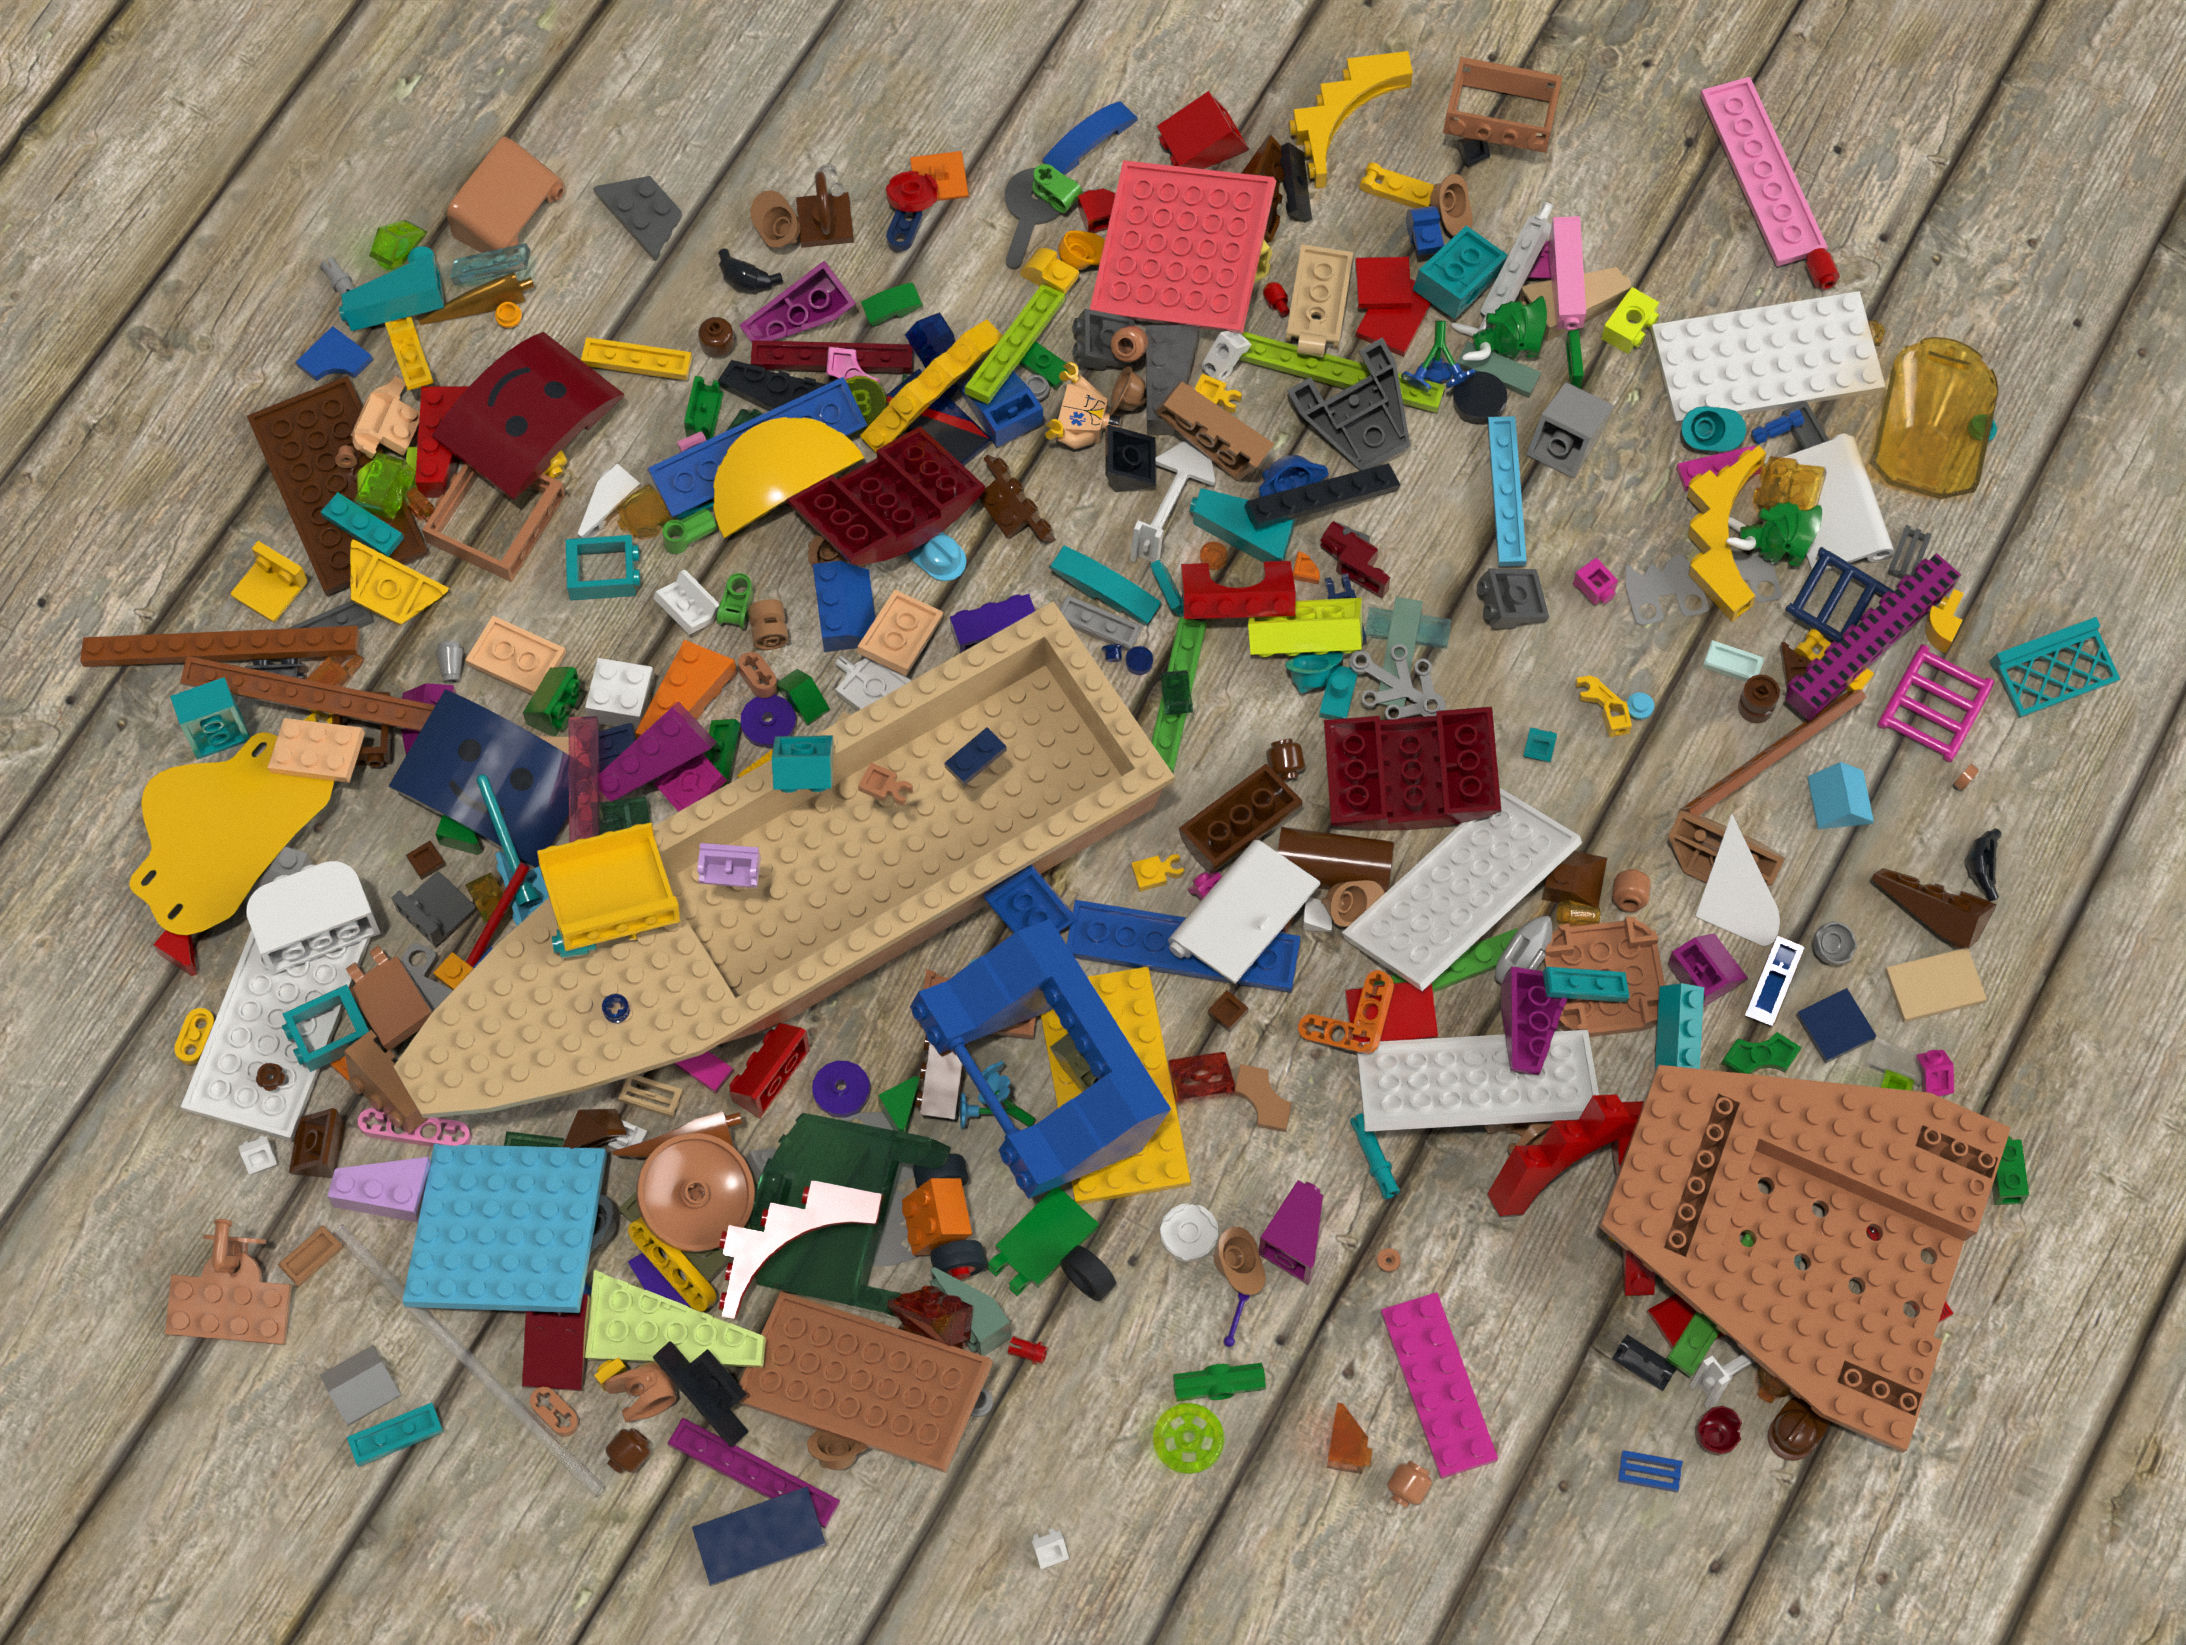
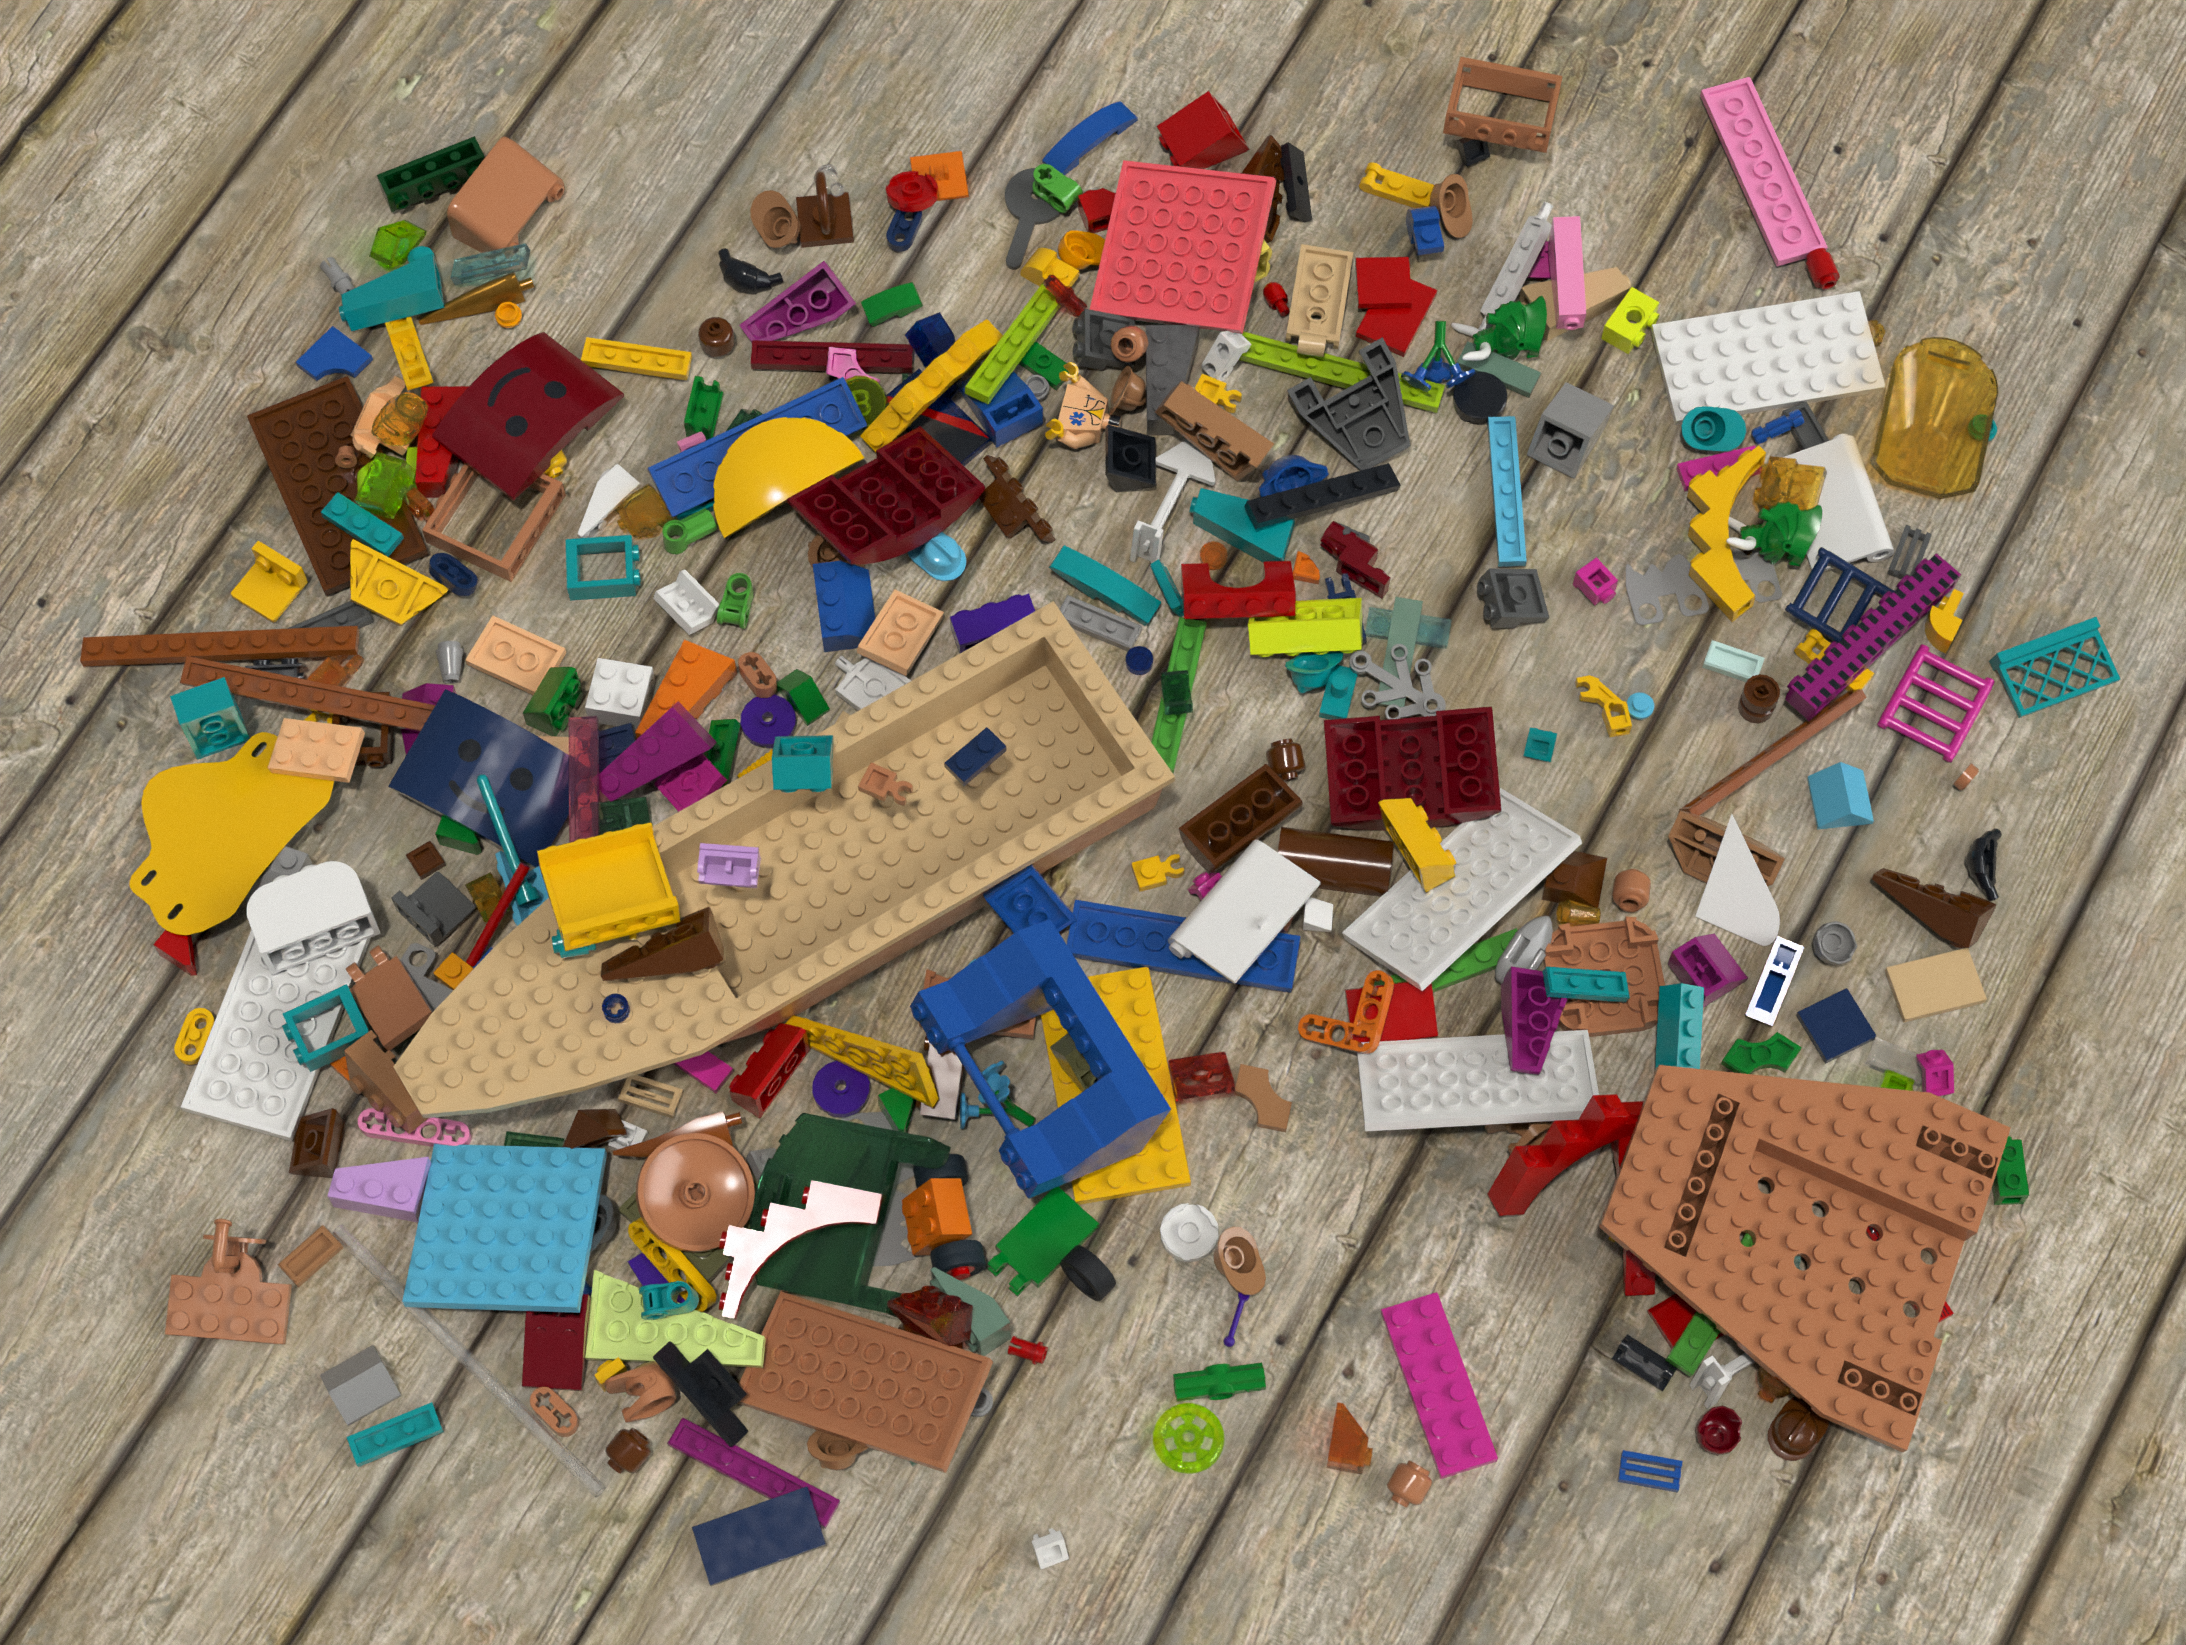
white tile [238,1136,277,1174] -> none
reddish brown plate [256,1063,285,1091] -> none
dark grey wing [593,176,682,261] -> none
black wing [718,360,830,411] -> none
medium nougat wheel [748,599,789,650] -> none
clear blue piece [1102,644,1124,662] -> none
reddish brown plate [1208,990,1249,1032] -> none
magenta slope [1258,1180,1323,1285] -> none
yellow arch [1289,51,1413,189] -> none
medium nougat piece [1321,880,1385,927] -> none
teal pin [1349,1113,1400,1199] -> none
nougat piece [1377,1248,1401,1272] -> none
teal piece [1413,225,1508,319] -> none
green tile [1565,329,1584,389] -> none
reddish brown tile [1779,642,1811,693] -> none
none -> clear yellow helmet [371,392,428,446]
none -> dark green brick [377,136,485,213]
none -> dark blue plate [428,553,478,596]
none -> reddish brown wedge [601,906,724,981]
none -> teal piece [639,1281,699,1320]
none -> yellow wing [785,1015,939,1108]
none -> clear red axle [1043,275,1087,317]
none -> yellow slope [1378,798,1456,892]

